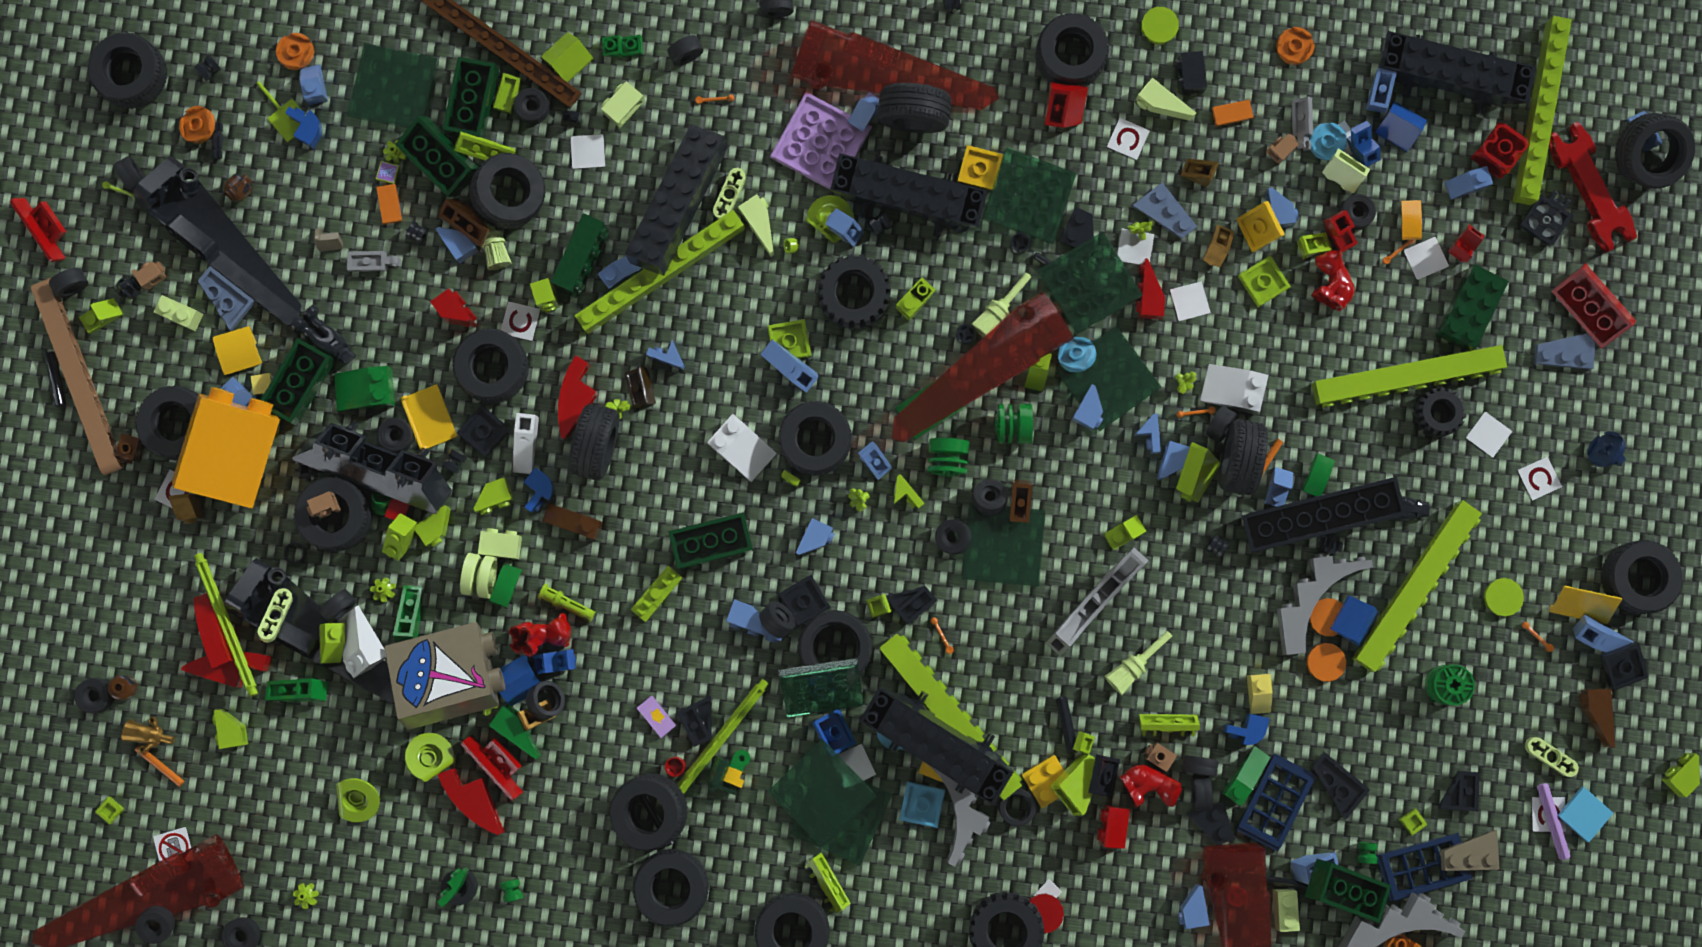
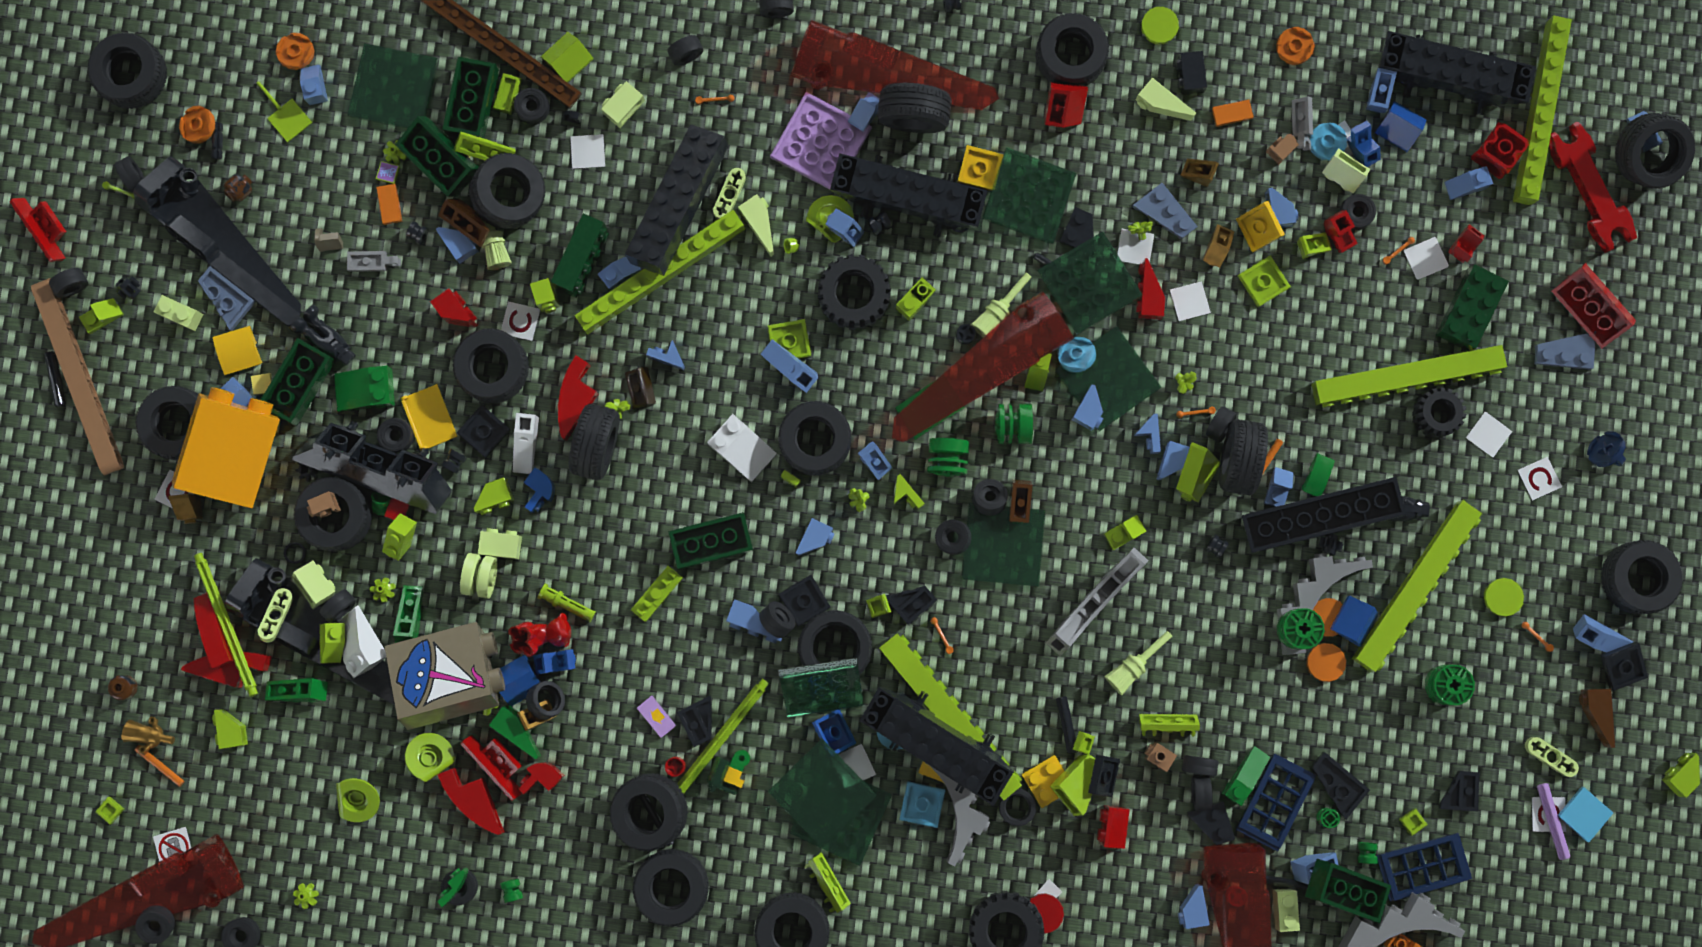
black tyre [74,678,114,713] -> none
reddish brown brick [115,433,145,464] -> none
medium nougat brick [131,261,167,290] -> none
black wheel [194,55,221,81] -> none
blue brick [285,107,322,149] -> none
lime slope [415,505,451,548] -> none
green slope [489,563,522,609] -> none
reddish brown slope [542,503,603,541] -> none
green slope [602,34,643,57] -> none
black wheel [1010,232,1030,255] -> none
white sticker [1107,118,1150,160] -> none
red animal [1120,764,1182,807] -> none
white slope [1200,364,1269,415] -> none
blue brick [1223,714,1269,745] -> none
light yellow slope [1247,674,1273,714] -> none
red animal [1311,250,1355,311] -> none
light orange slope [1401,200,1422,240] -> none
dark tan wing [1440,830,1499,871] -> none
black piece [1519,190,1573,247] -> none
yellow piece [1549,586,1622,625] -> none
none -> yellowish green piece [291,561,335,609]
none -> red brick [519,762,565,794]
none -> green wheel [1276,608,1325,650]
none -> green wheel [1316,808,1340,828]

